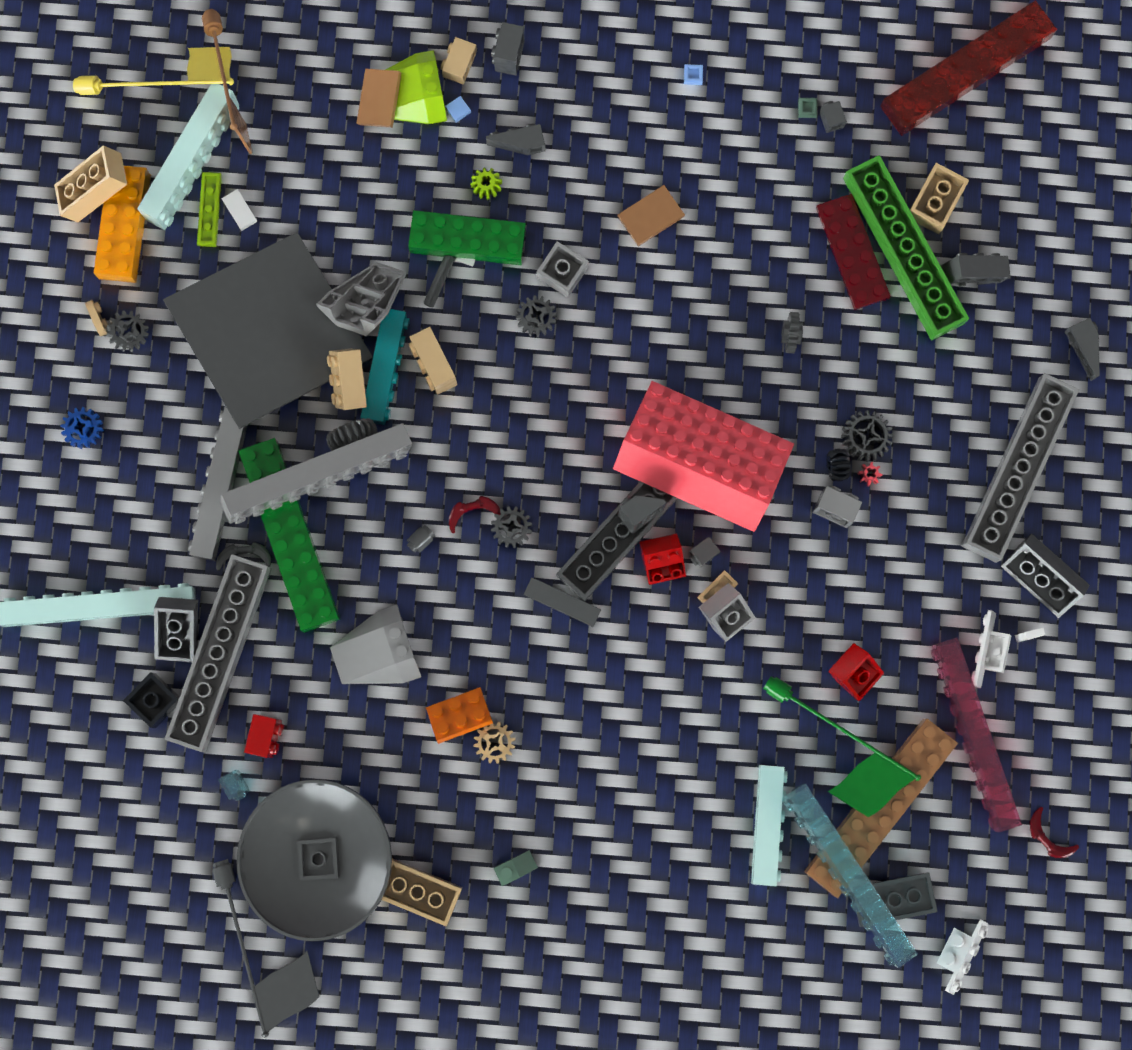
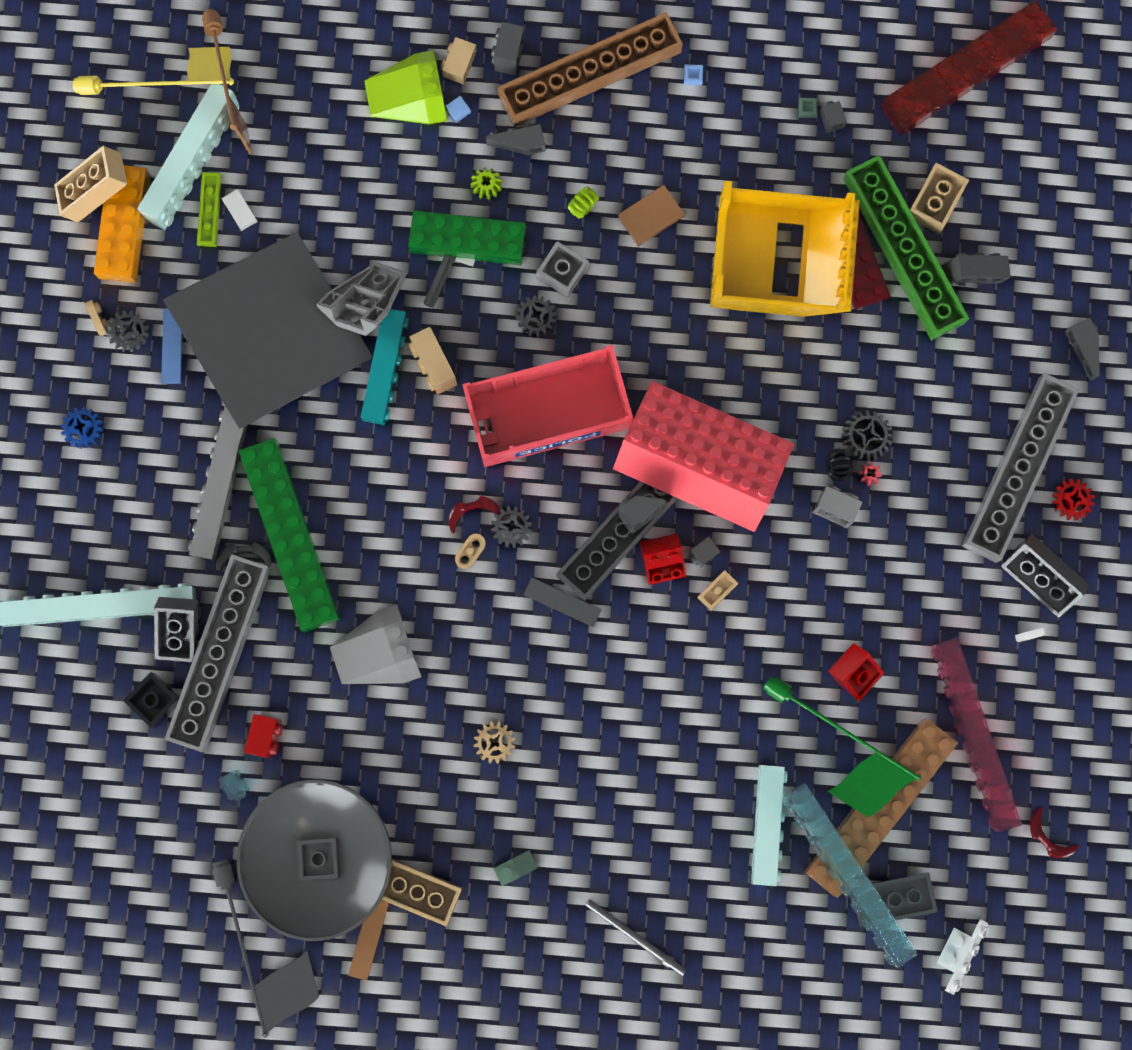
light grey brick [221,423,412,524] -> none
dark grey gear [326,418,378,451] -> none
tan brick [327,348,367,410] -> none
medium nougat tile [357,69,402,128] -> none
dark grey brick [407,525,435,553] -> none
orange plate [426,687,493,744] -> none
light grey brick [699,583,755,642] -> none
dark grey gear [781,312,803,354] -> none
white bracket [971,610,1011,688] -> none
none -> medium blue tile [161,308,183,384]
none -> medium nougat tile [348,900,389,981]
none -> tan plate [455,534,486,569]
none -> coral piece [462,345,633,467]
none -> medium nougat brick [498,12,683,127]
none -> lime gear [568,186,599,219]
none -> flat silver bar [585,900,687,976]
none -> yellow panel [710,181,860,317]
none -> red gear [1052,479,1095,521]

